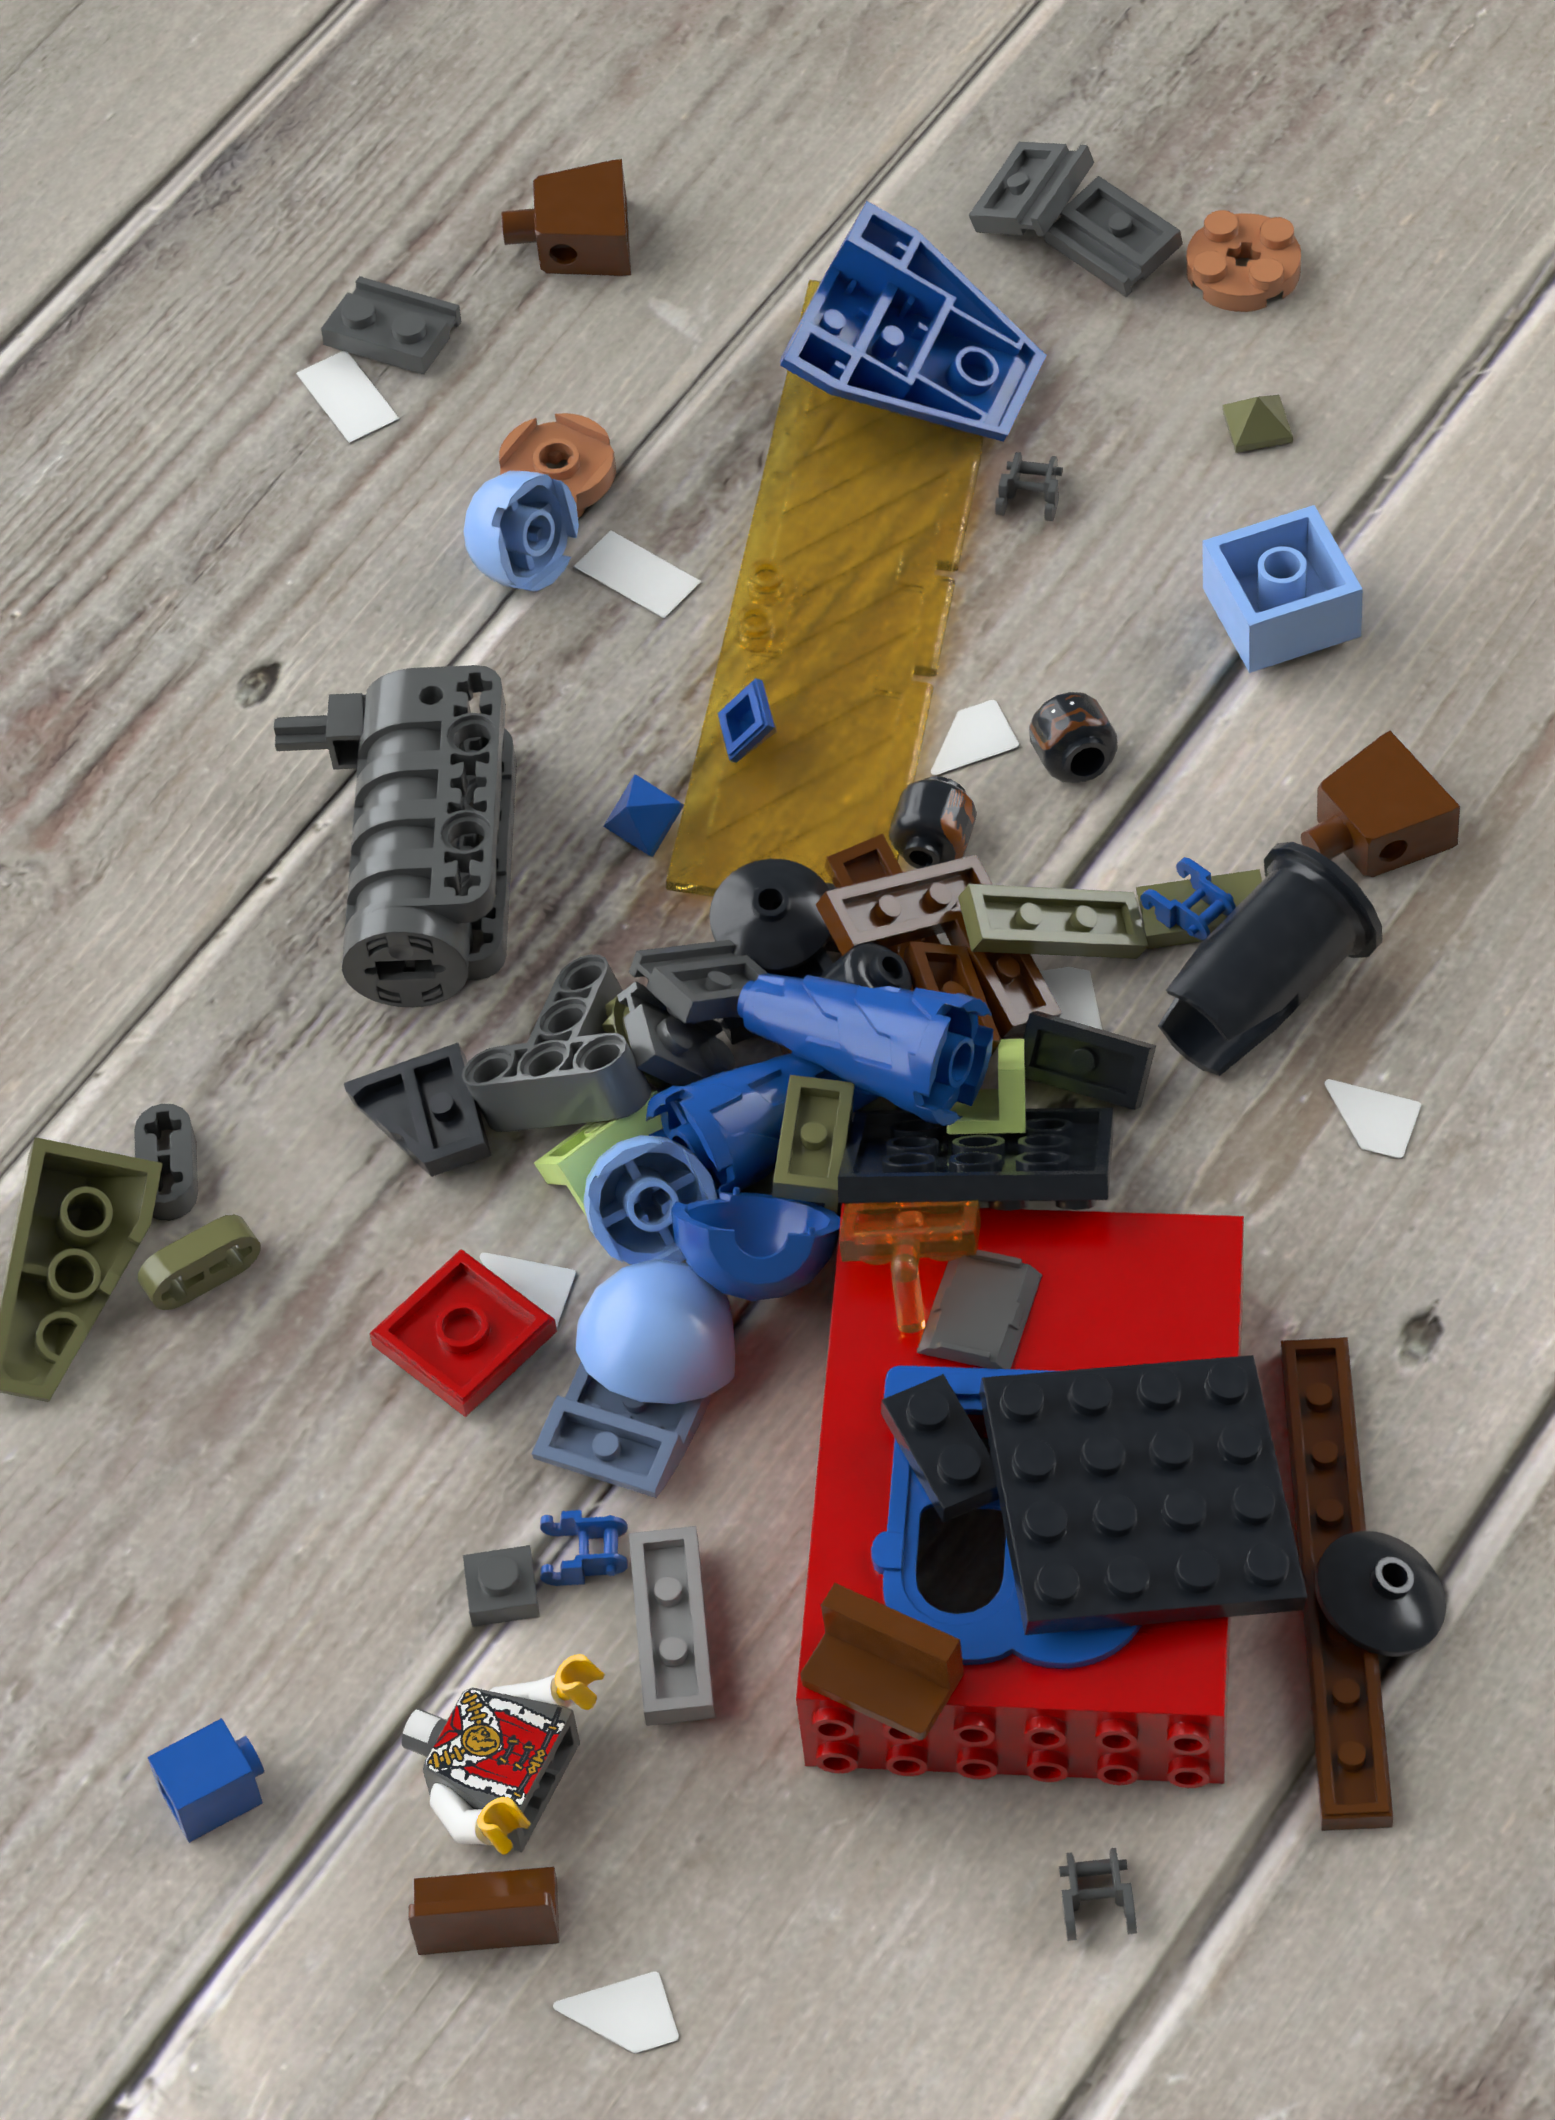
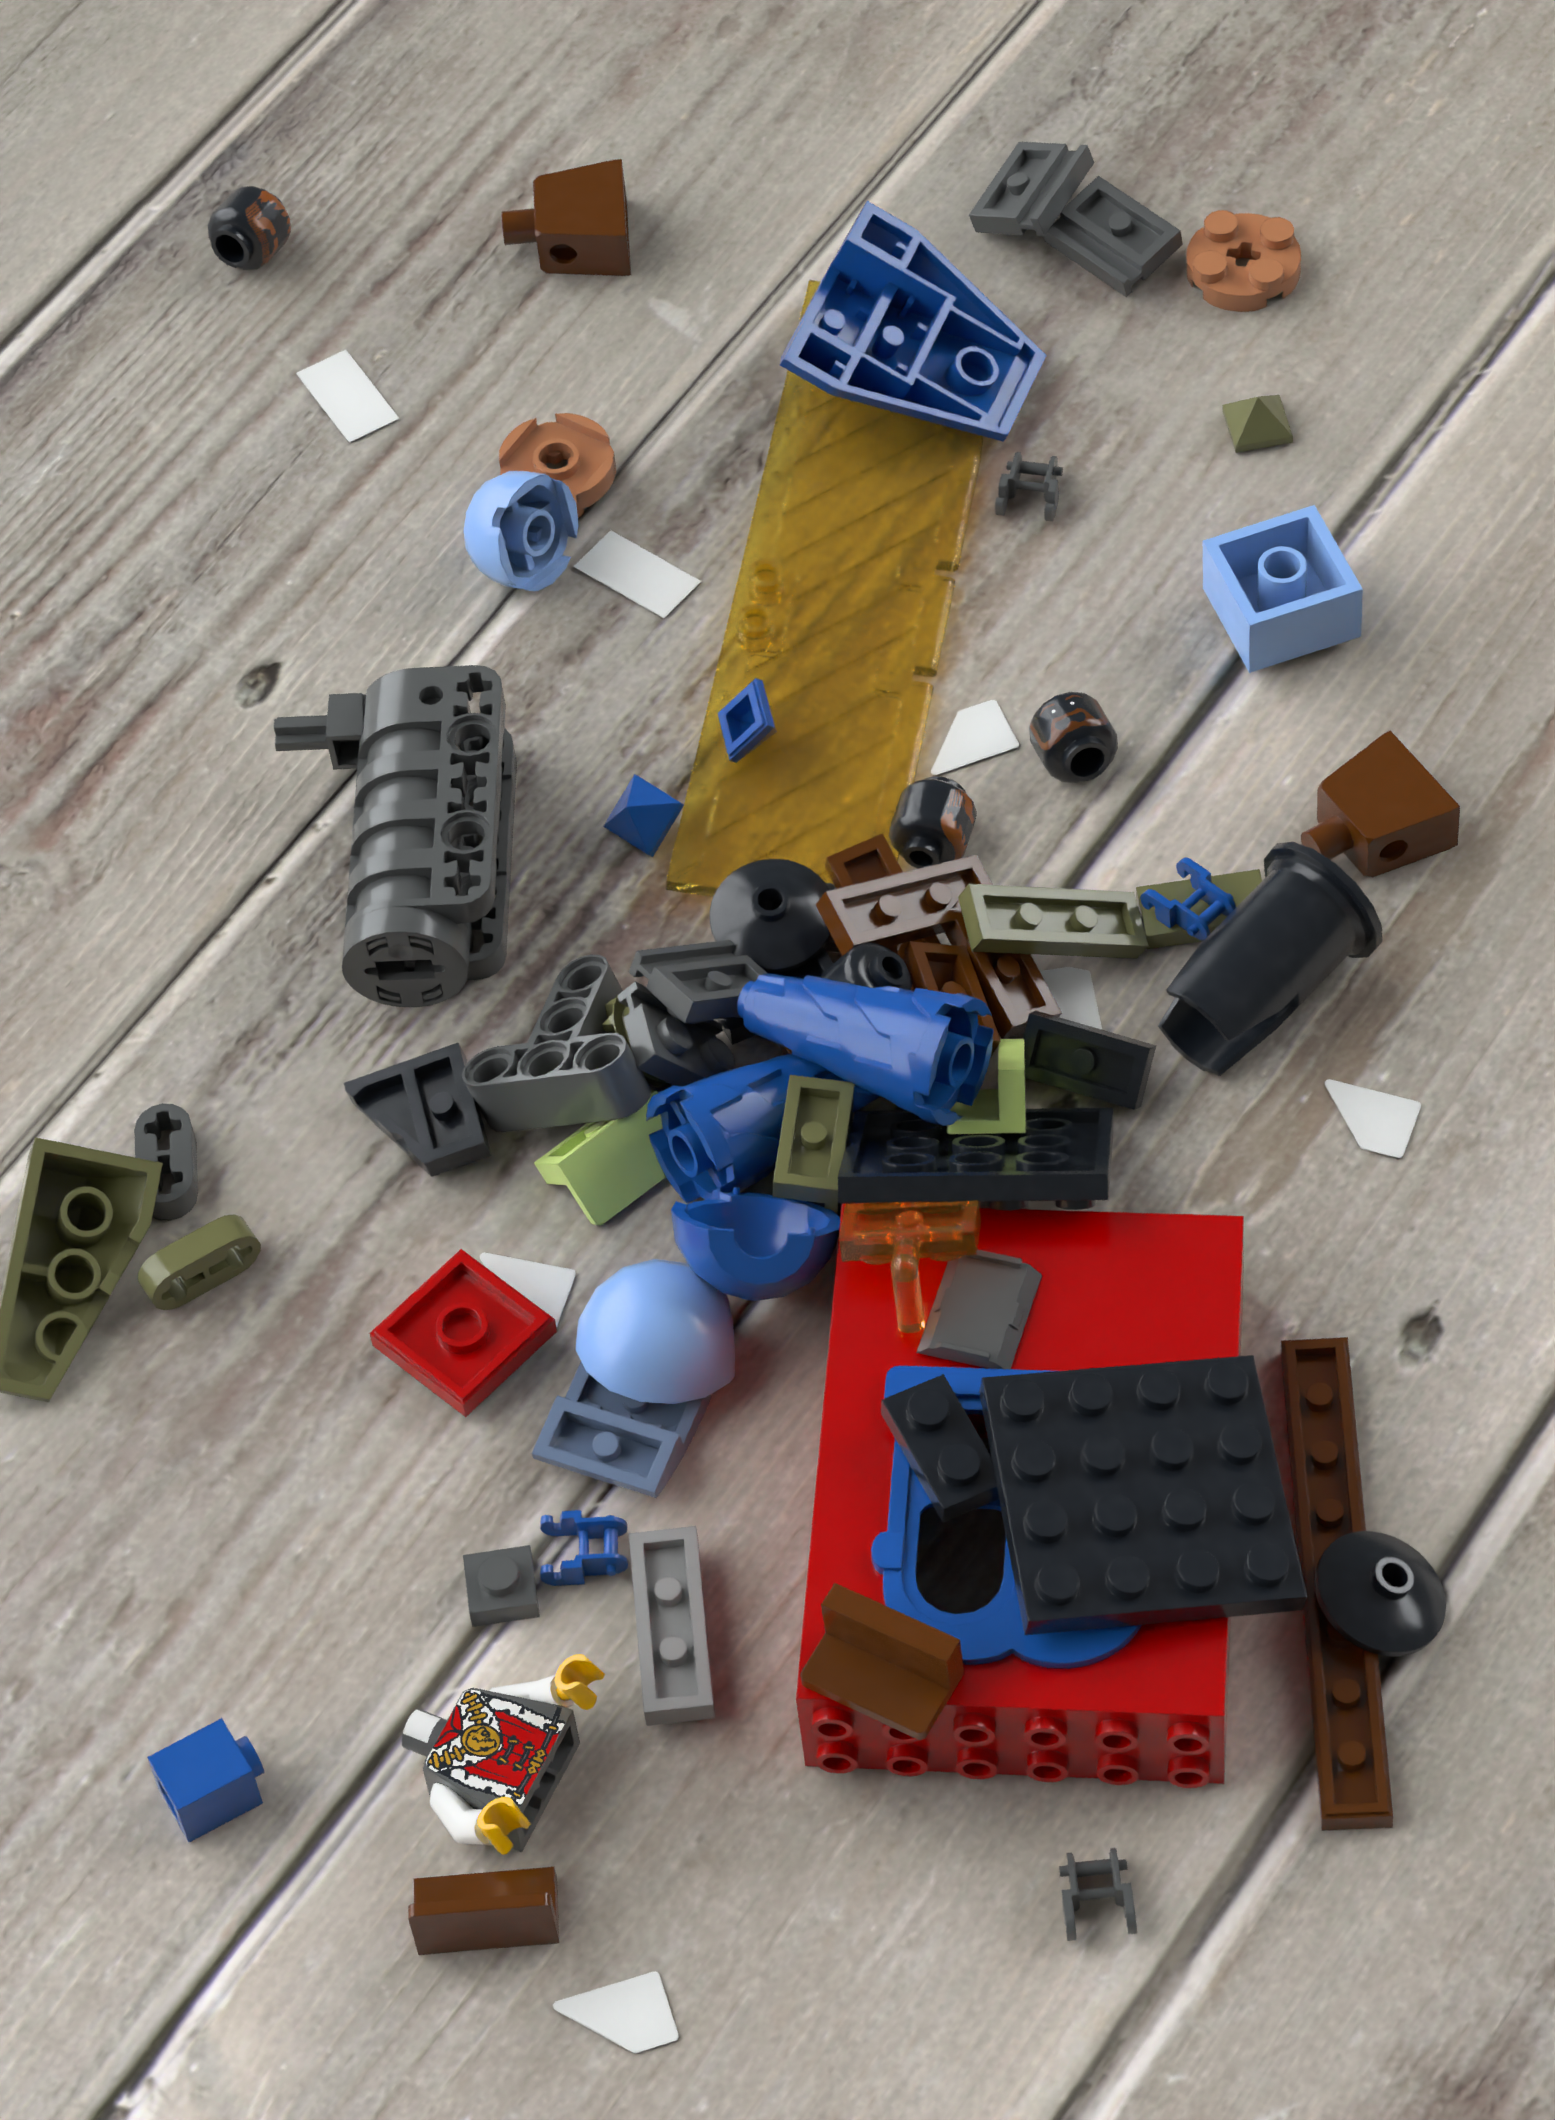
dark grey plate [321,276,461,375] -> none
light blue cylinder [583,1135,717,1265] -> none
none -> black head [207,186,291,270]

